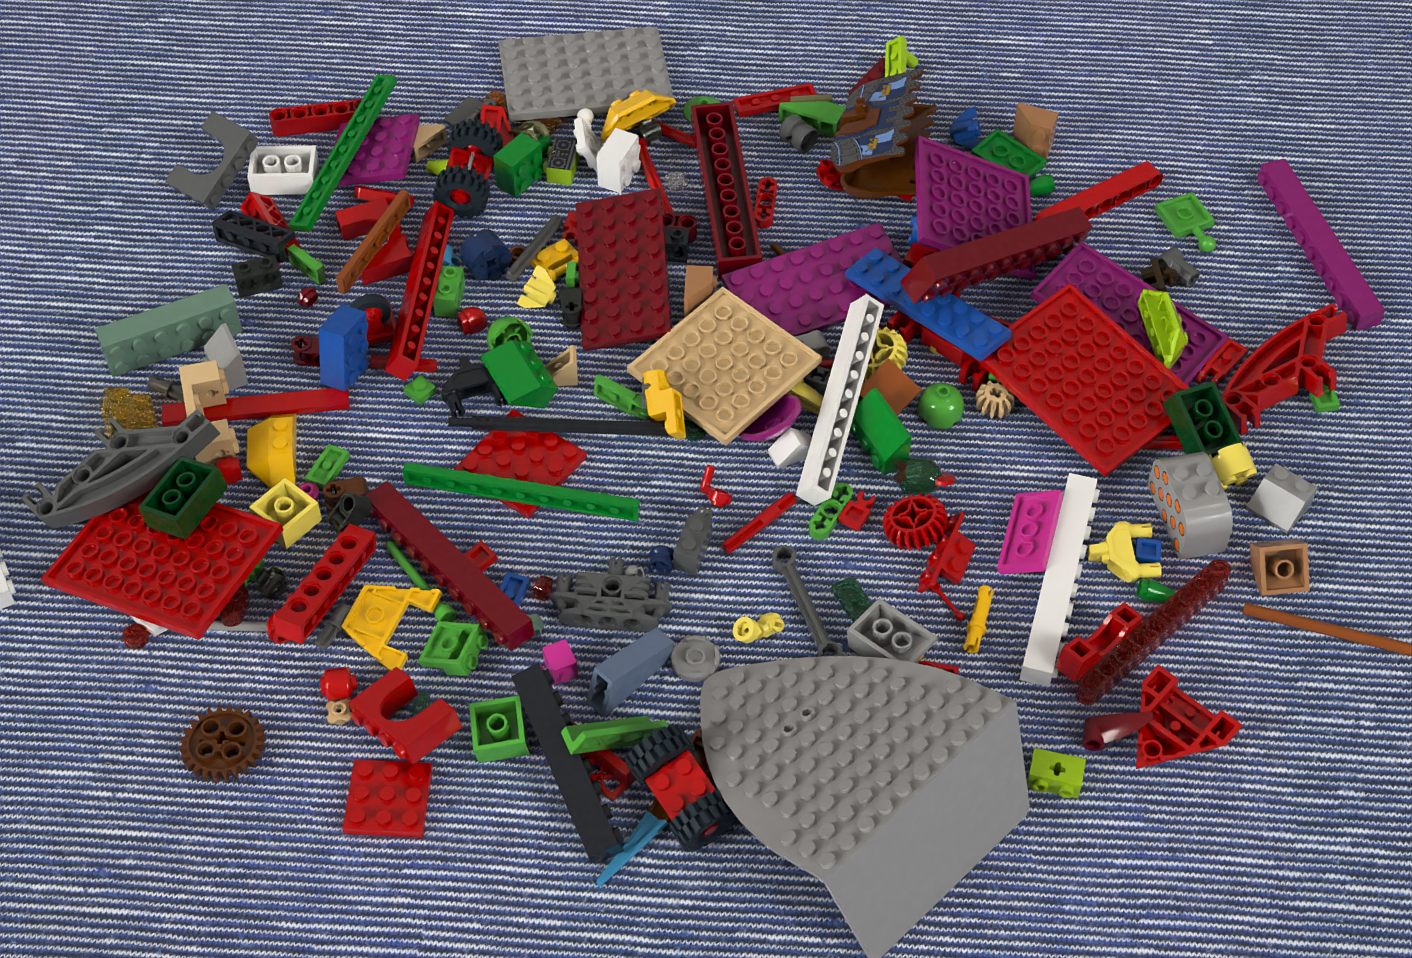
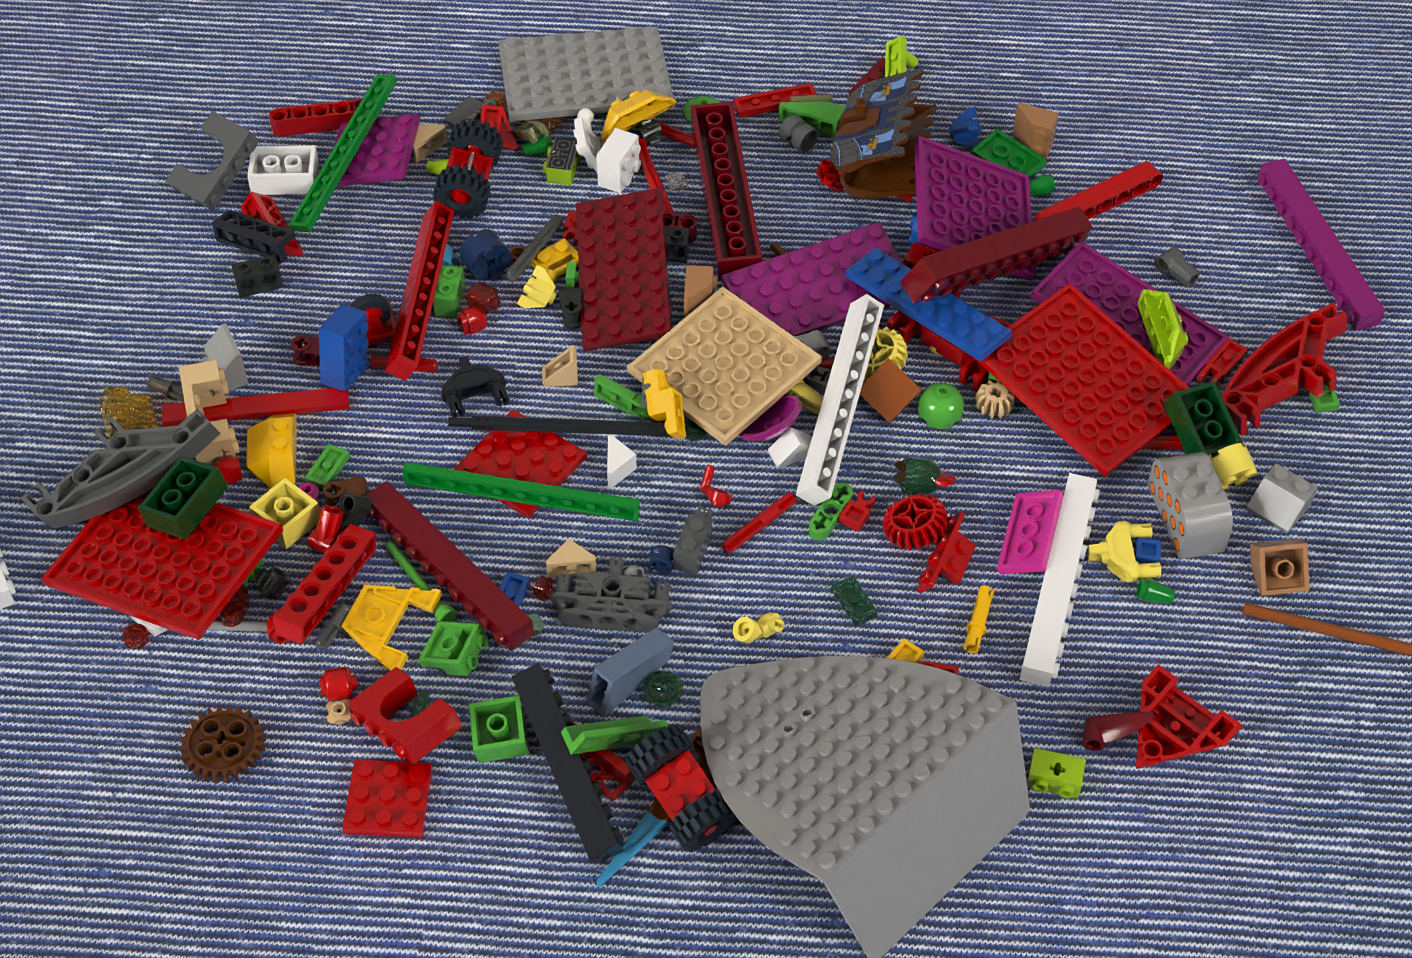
sand green brick [95,284,243,377] -> none
bright green plate [287,244,326,285] -> none
dark red plate [298,287,319,308] -> none
red arch [335,197,414,286] -> none
dark orange tile [336,189,411,295] -> none
red beam [354,186,415,208] -> none
bright green plate [404,375,437,405] -> none
red plate [464,540,498,572] -> none
green slope [480,340,559,409] -> none
bright green cylinder [487,316,533,350] -> none
green brick [493,132,543,198] -> none
dark pink brick [542,639,578,684] -> none
light grey tile [670,635,721,683] -> none
red beam [754,177,777,229] -> none
dark grey piece [772,545,843,657] -> none
light grey slope [847,598,938,663] -> none
green slope [850,388,912,476] -> none
red hinge [931,582,965,621] -> none
red arch [1055,602,1144,682] -> none
clear red beam [1076,559,1231,706] -> none
dark brown hips [1140,258,1179,292] -> none
bright green plate [1154,192,1216,253] -> none
none -> red piece [307,505,344,554]
none -> clear red head [466,282,501,315]
none -> tan slope [546,539,596,579]
none -> white slope [607,436,637,488]
none -> clear green gear [643,671,683,708]

